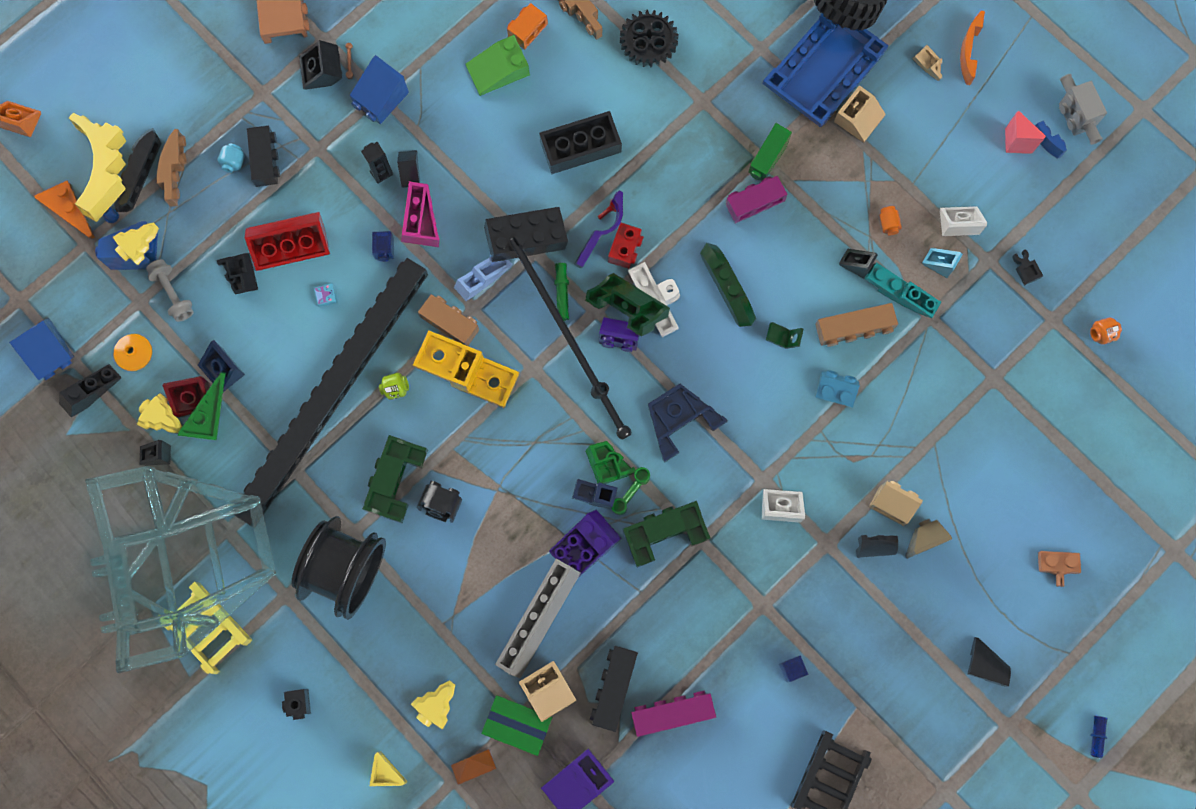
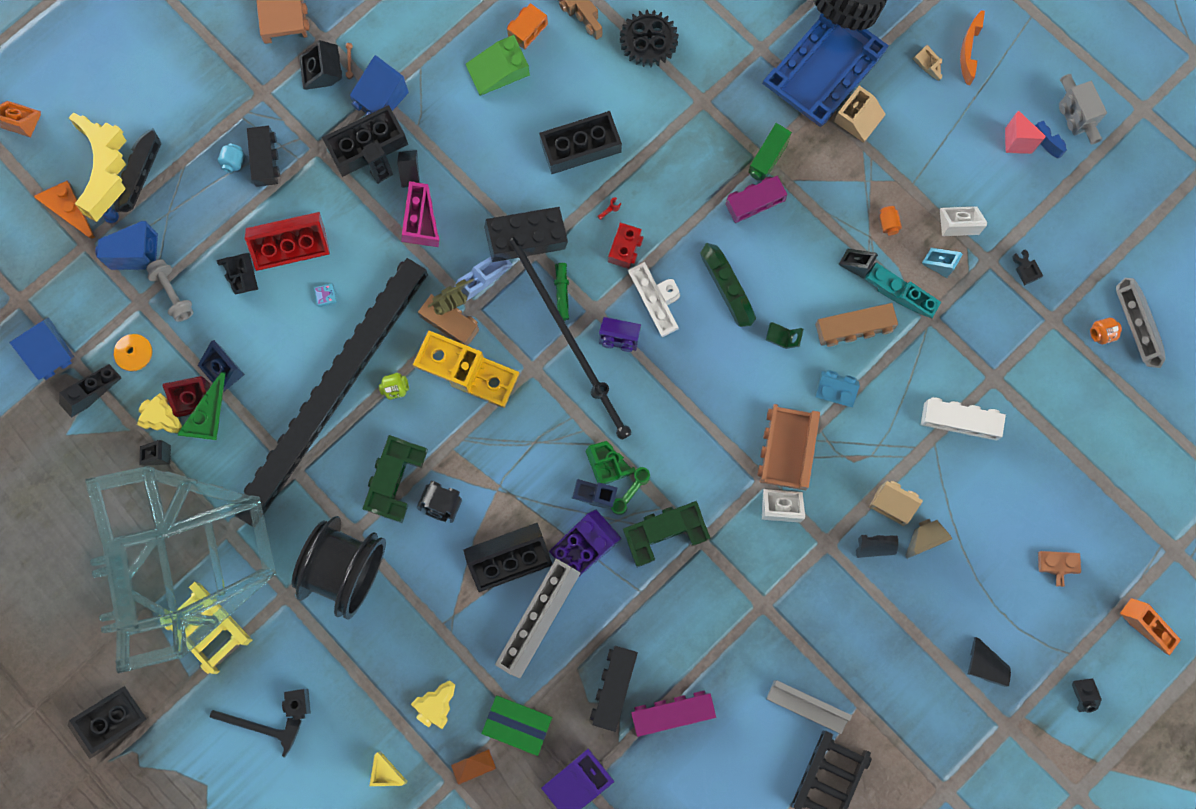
light yellow rock [113,222,159,265] -> none
medium nougat slope [157,129,187,207] -> none
clear blue brick [372,231,394,262] -> none
tan slope [519,661,576,722] -> none
dark purple piece [574,190,623,268] -> none
dark green bracket [585,273,670,337] -> none
dark blue wing [648,383,728,463] -> none
clear blue brick [779,655,809,682] -> none
clear blue axle [1090,716,1108,758] -> none
none -> black slope [67,686,147,759]
none -> black piece [210,710,302,758]
none -> black slope [322,105,409,177]
none -> olive hinge [428,278,474,315]
none -> black slope [463,522,553,592]
none -> nougat panel [757,404,820,491]
none -> light grey fence [766,680,852,734]
none -> white brick [921,398,1006,441]
none -> black bracket [1072,678,1102,713]
none -> light grey brick [1116,278,1165,368]
none -> orange slope [1120,598,1181,655]

